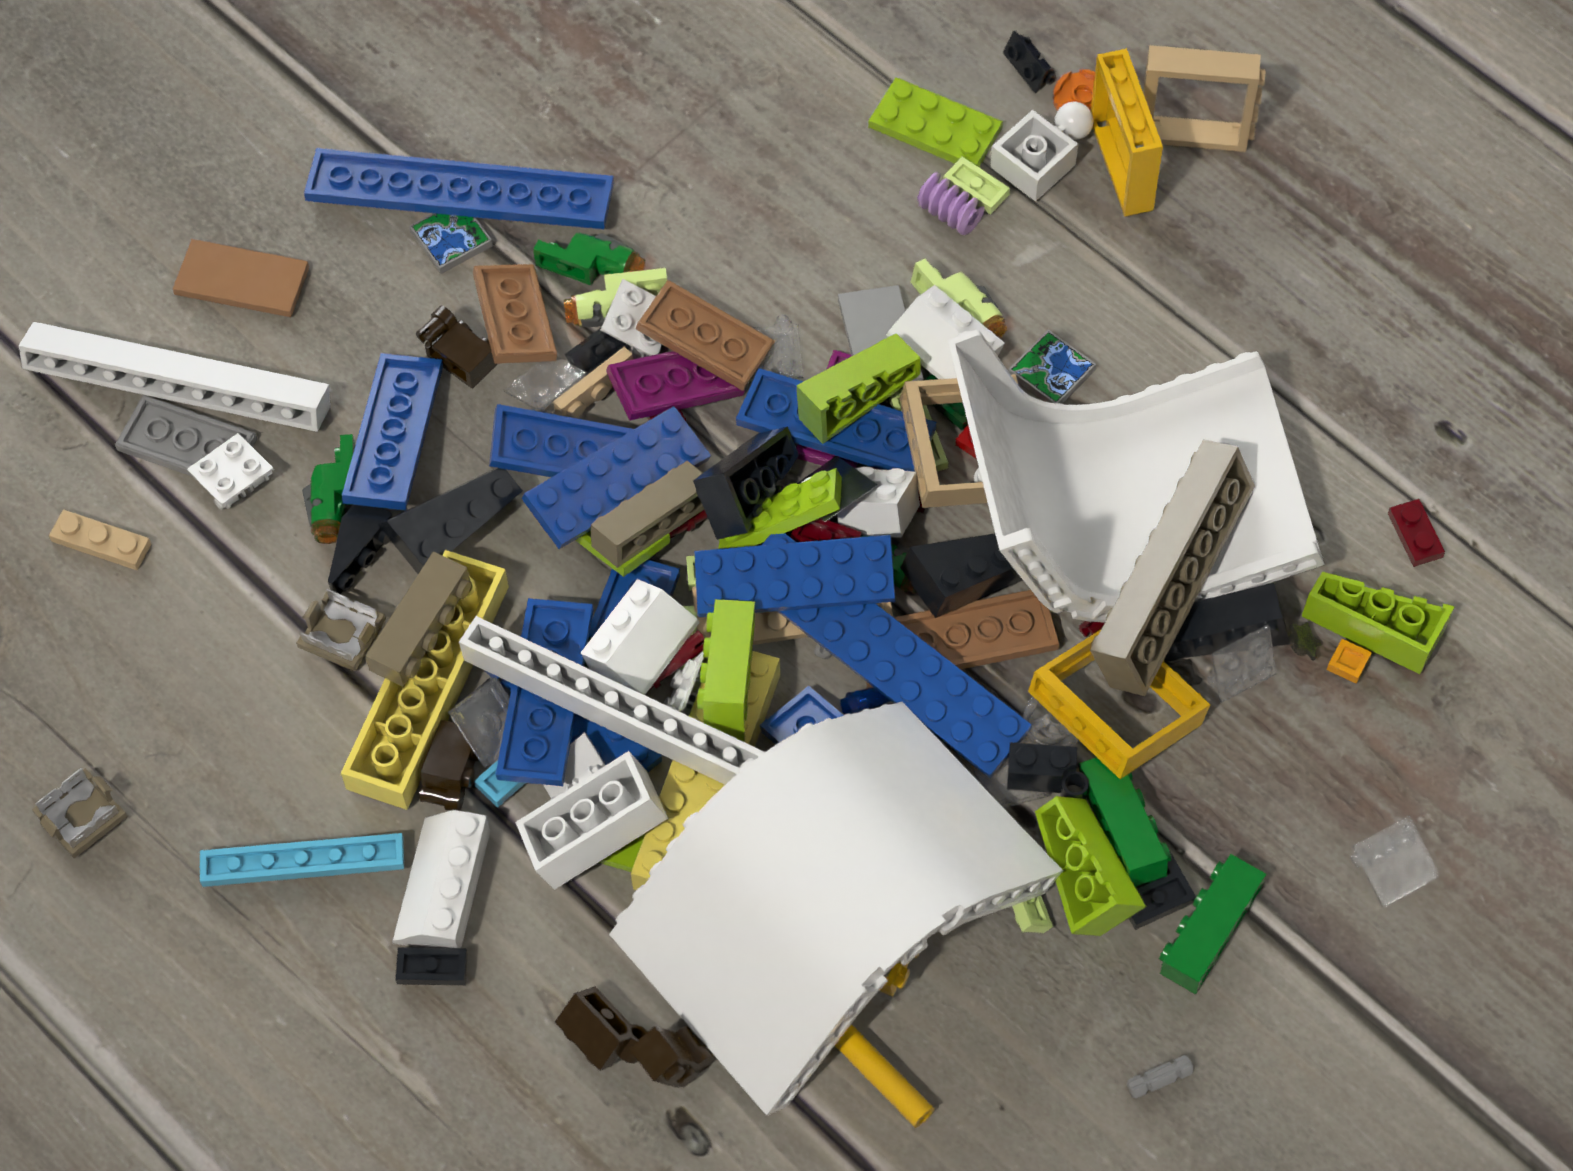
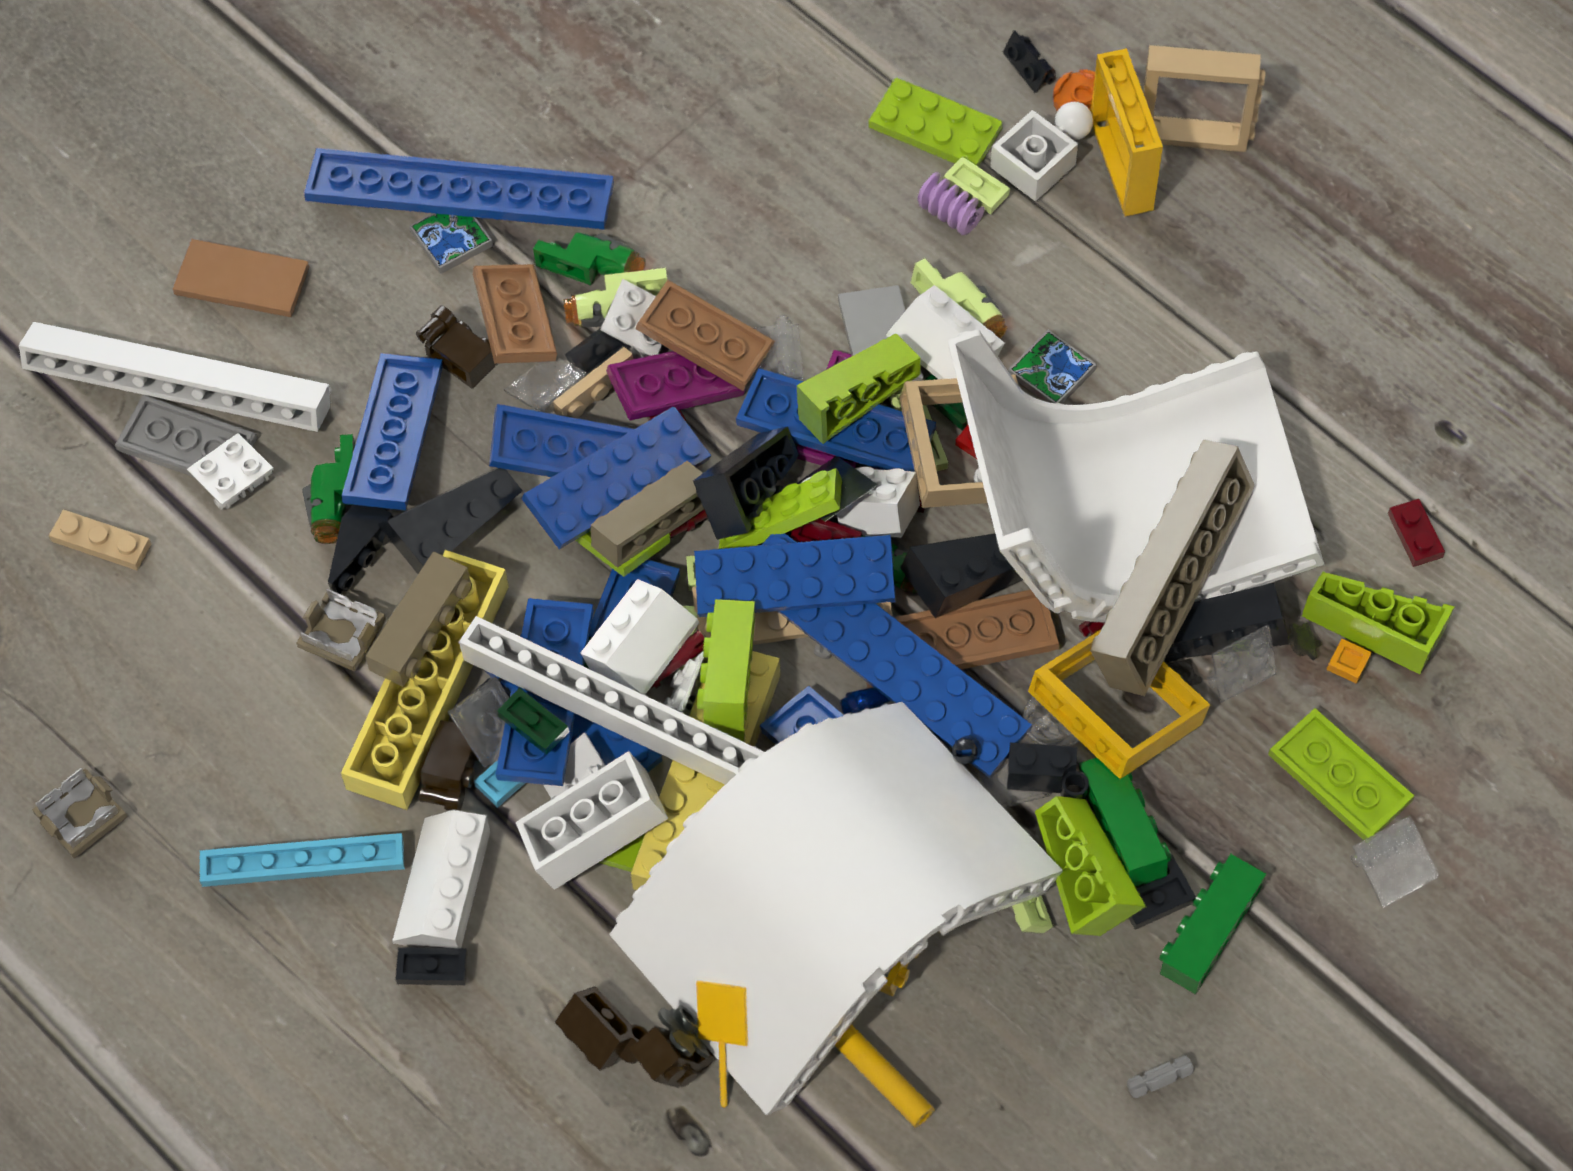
none -> dark green plate [497,688,569,755]
none -> pearl dark grey plate [658,1006,709,1059]
none -> yellow piece [696,980,748,1108]
none -> black hinge [952,735,982,764]
none -> lime plate [1268,708,1414,844]

